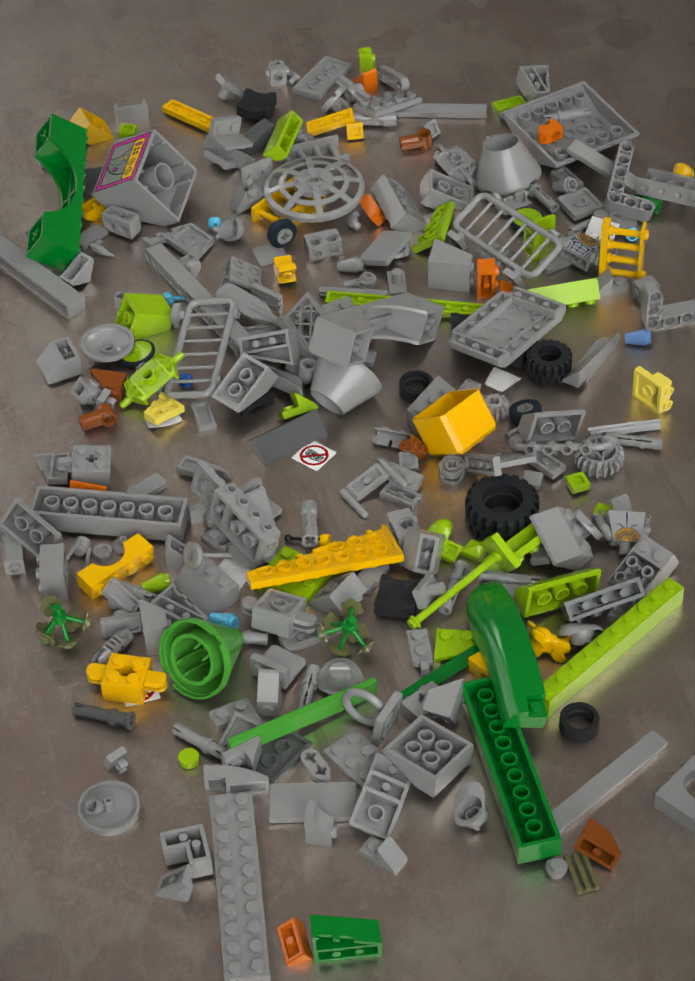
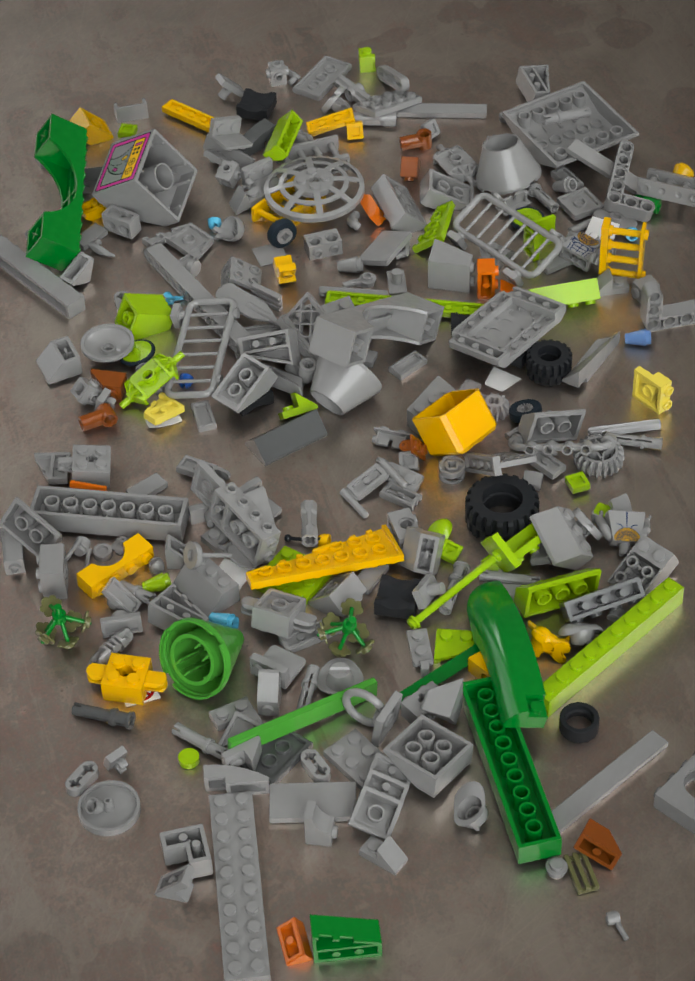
light grey slope [138,599,172,657] -> none
light grey pin [243,629,269,646] -> none
sticker [291,441,337,471] -> none
orange slope [352,68,378,93] -> none
black tyre [399,370,433,403] -> none
lime tile [462,539,487,563] -> none
lime tile [491,95,527,116] -> none
orange leg [538,118,563,144] -> none
none -> light grey beam [65,761,99,797]
none -> light grey hinge [148,557,165,574]
none -> light grey brick [215,160,241,189]
none -> light grey tile [388,350,427,380]
none -> dark orange slope [400,156,421,182]
none -> light grey hand [605,911,629,941]

